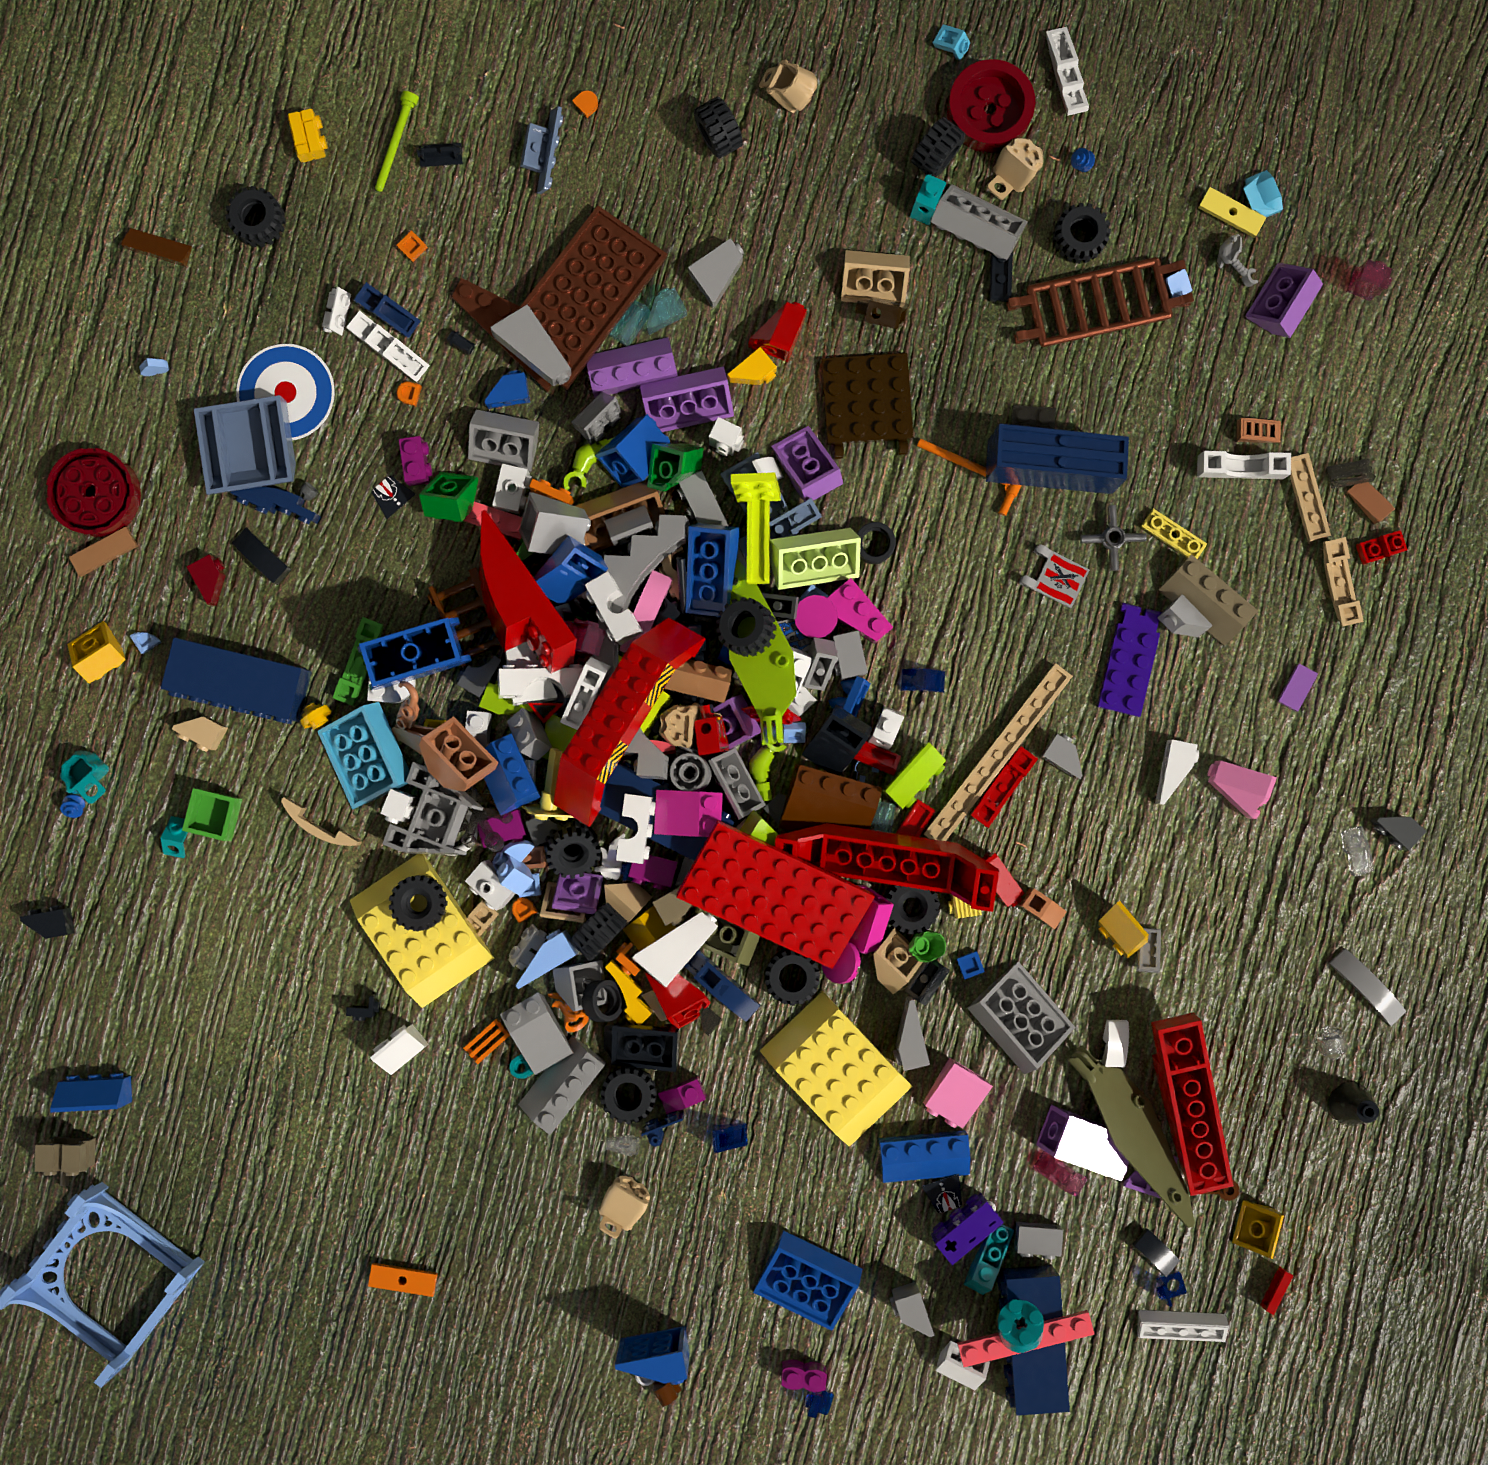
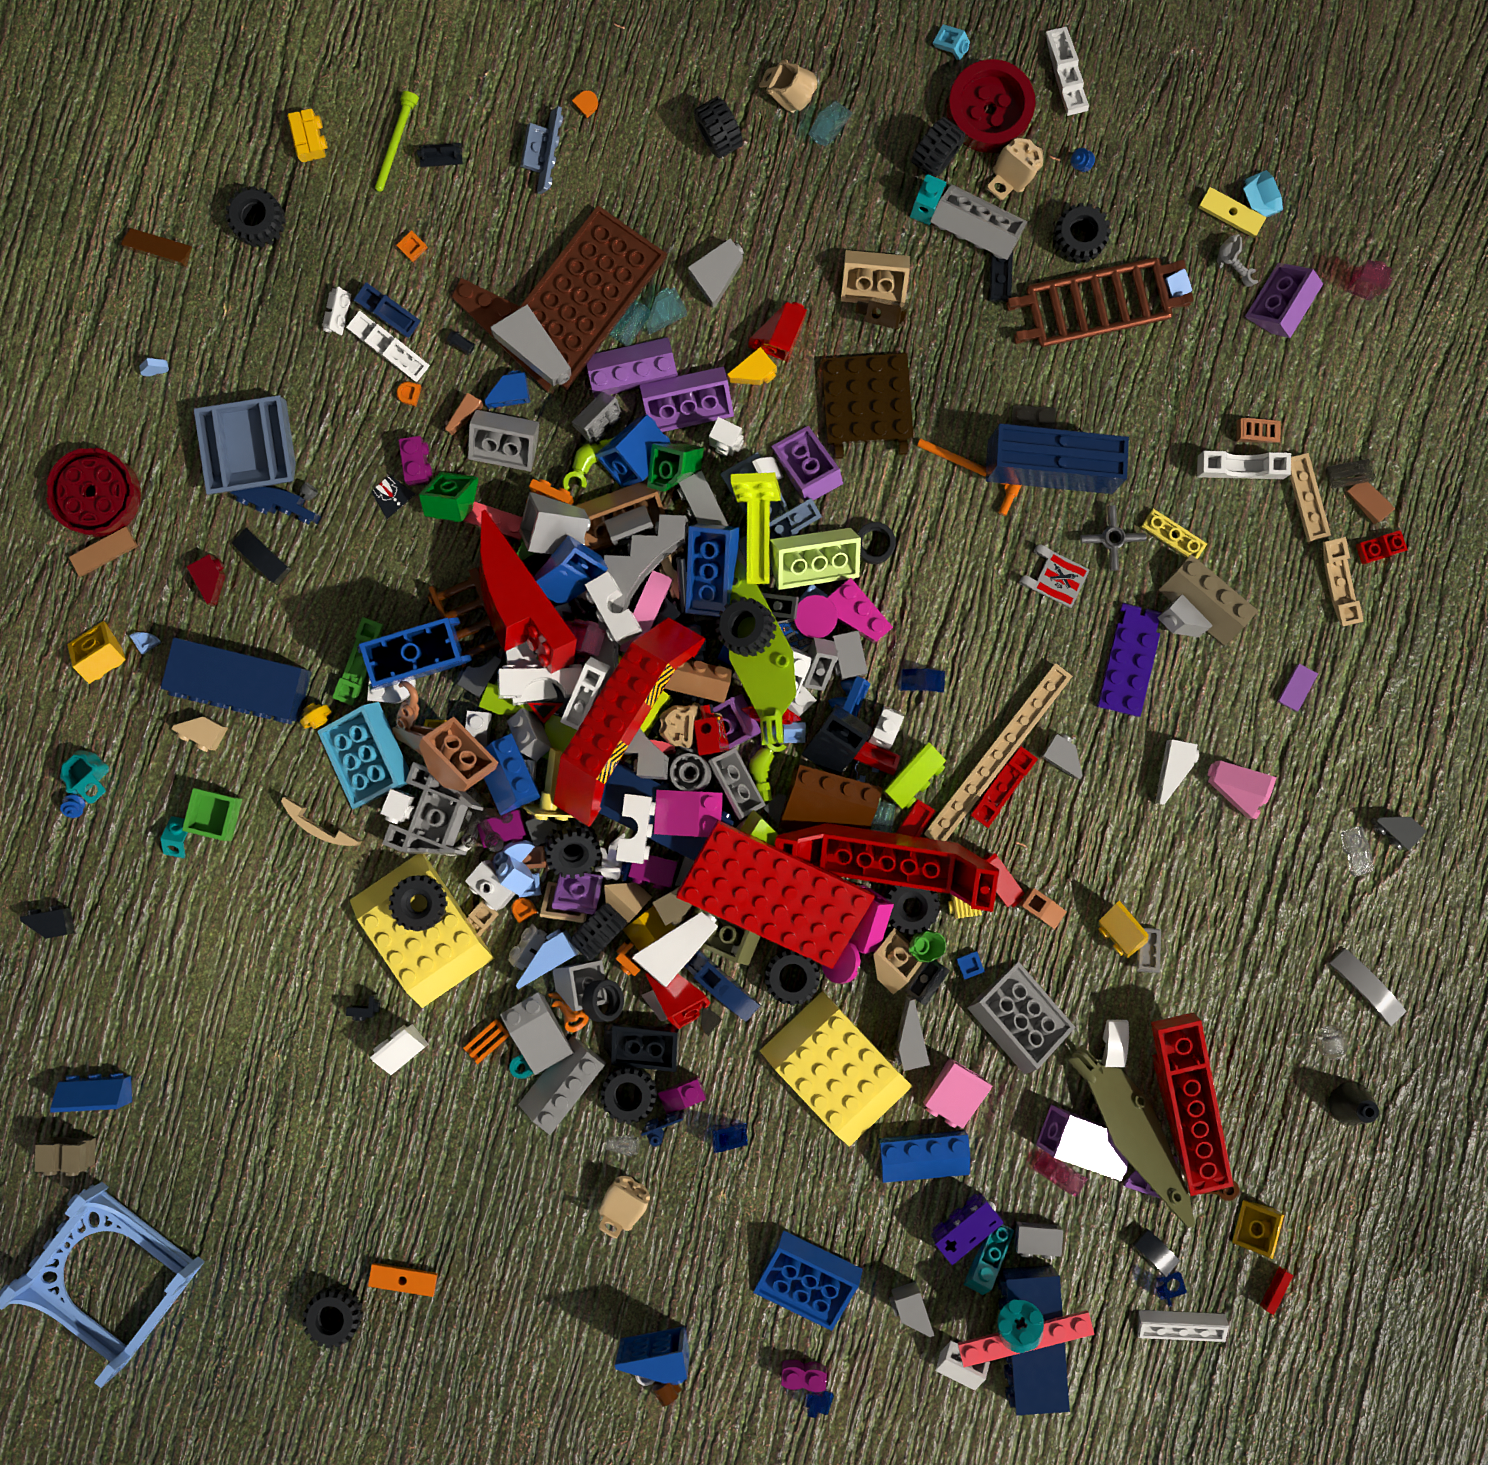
sticker [236,344,335,440] -> none
white brick [493,464,532,515] -> none
yellow slope [605,959,653,1025] -> none
black sticker [921,1174,962,1213] -> none
none -> black tyre [302,1285,363,1348]
none -> nougat slope [445,393,484,436]
none -> clear light blue slope [808,101,853,147]

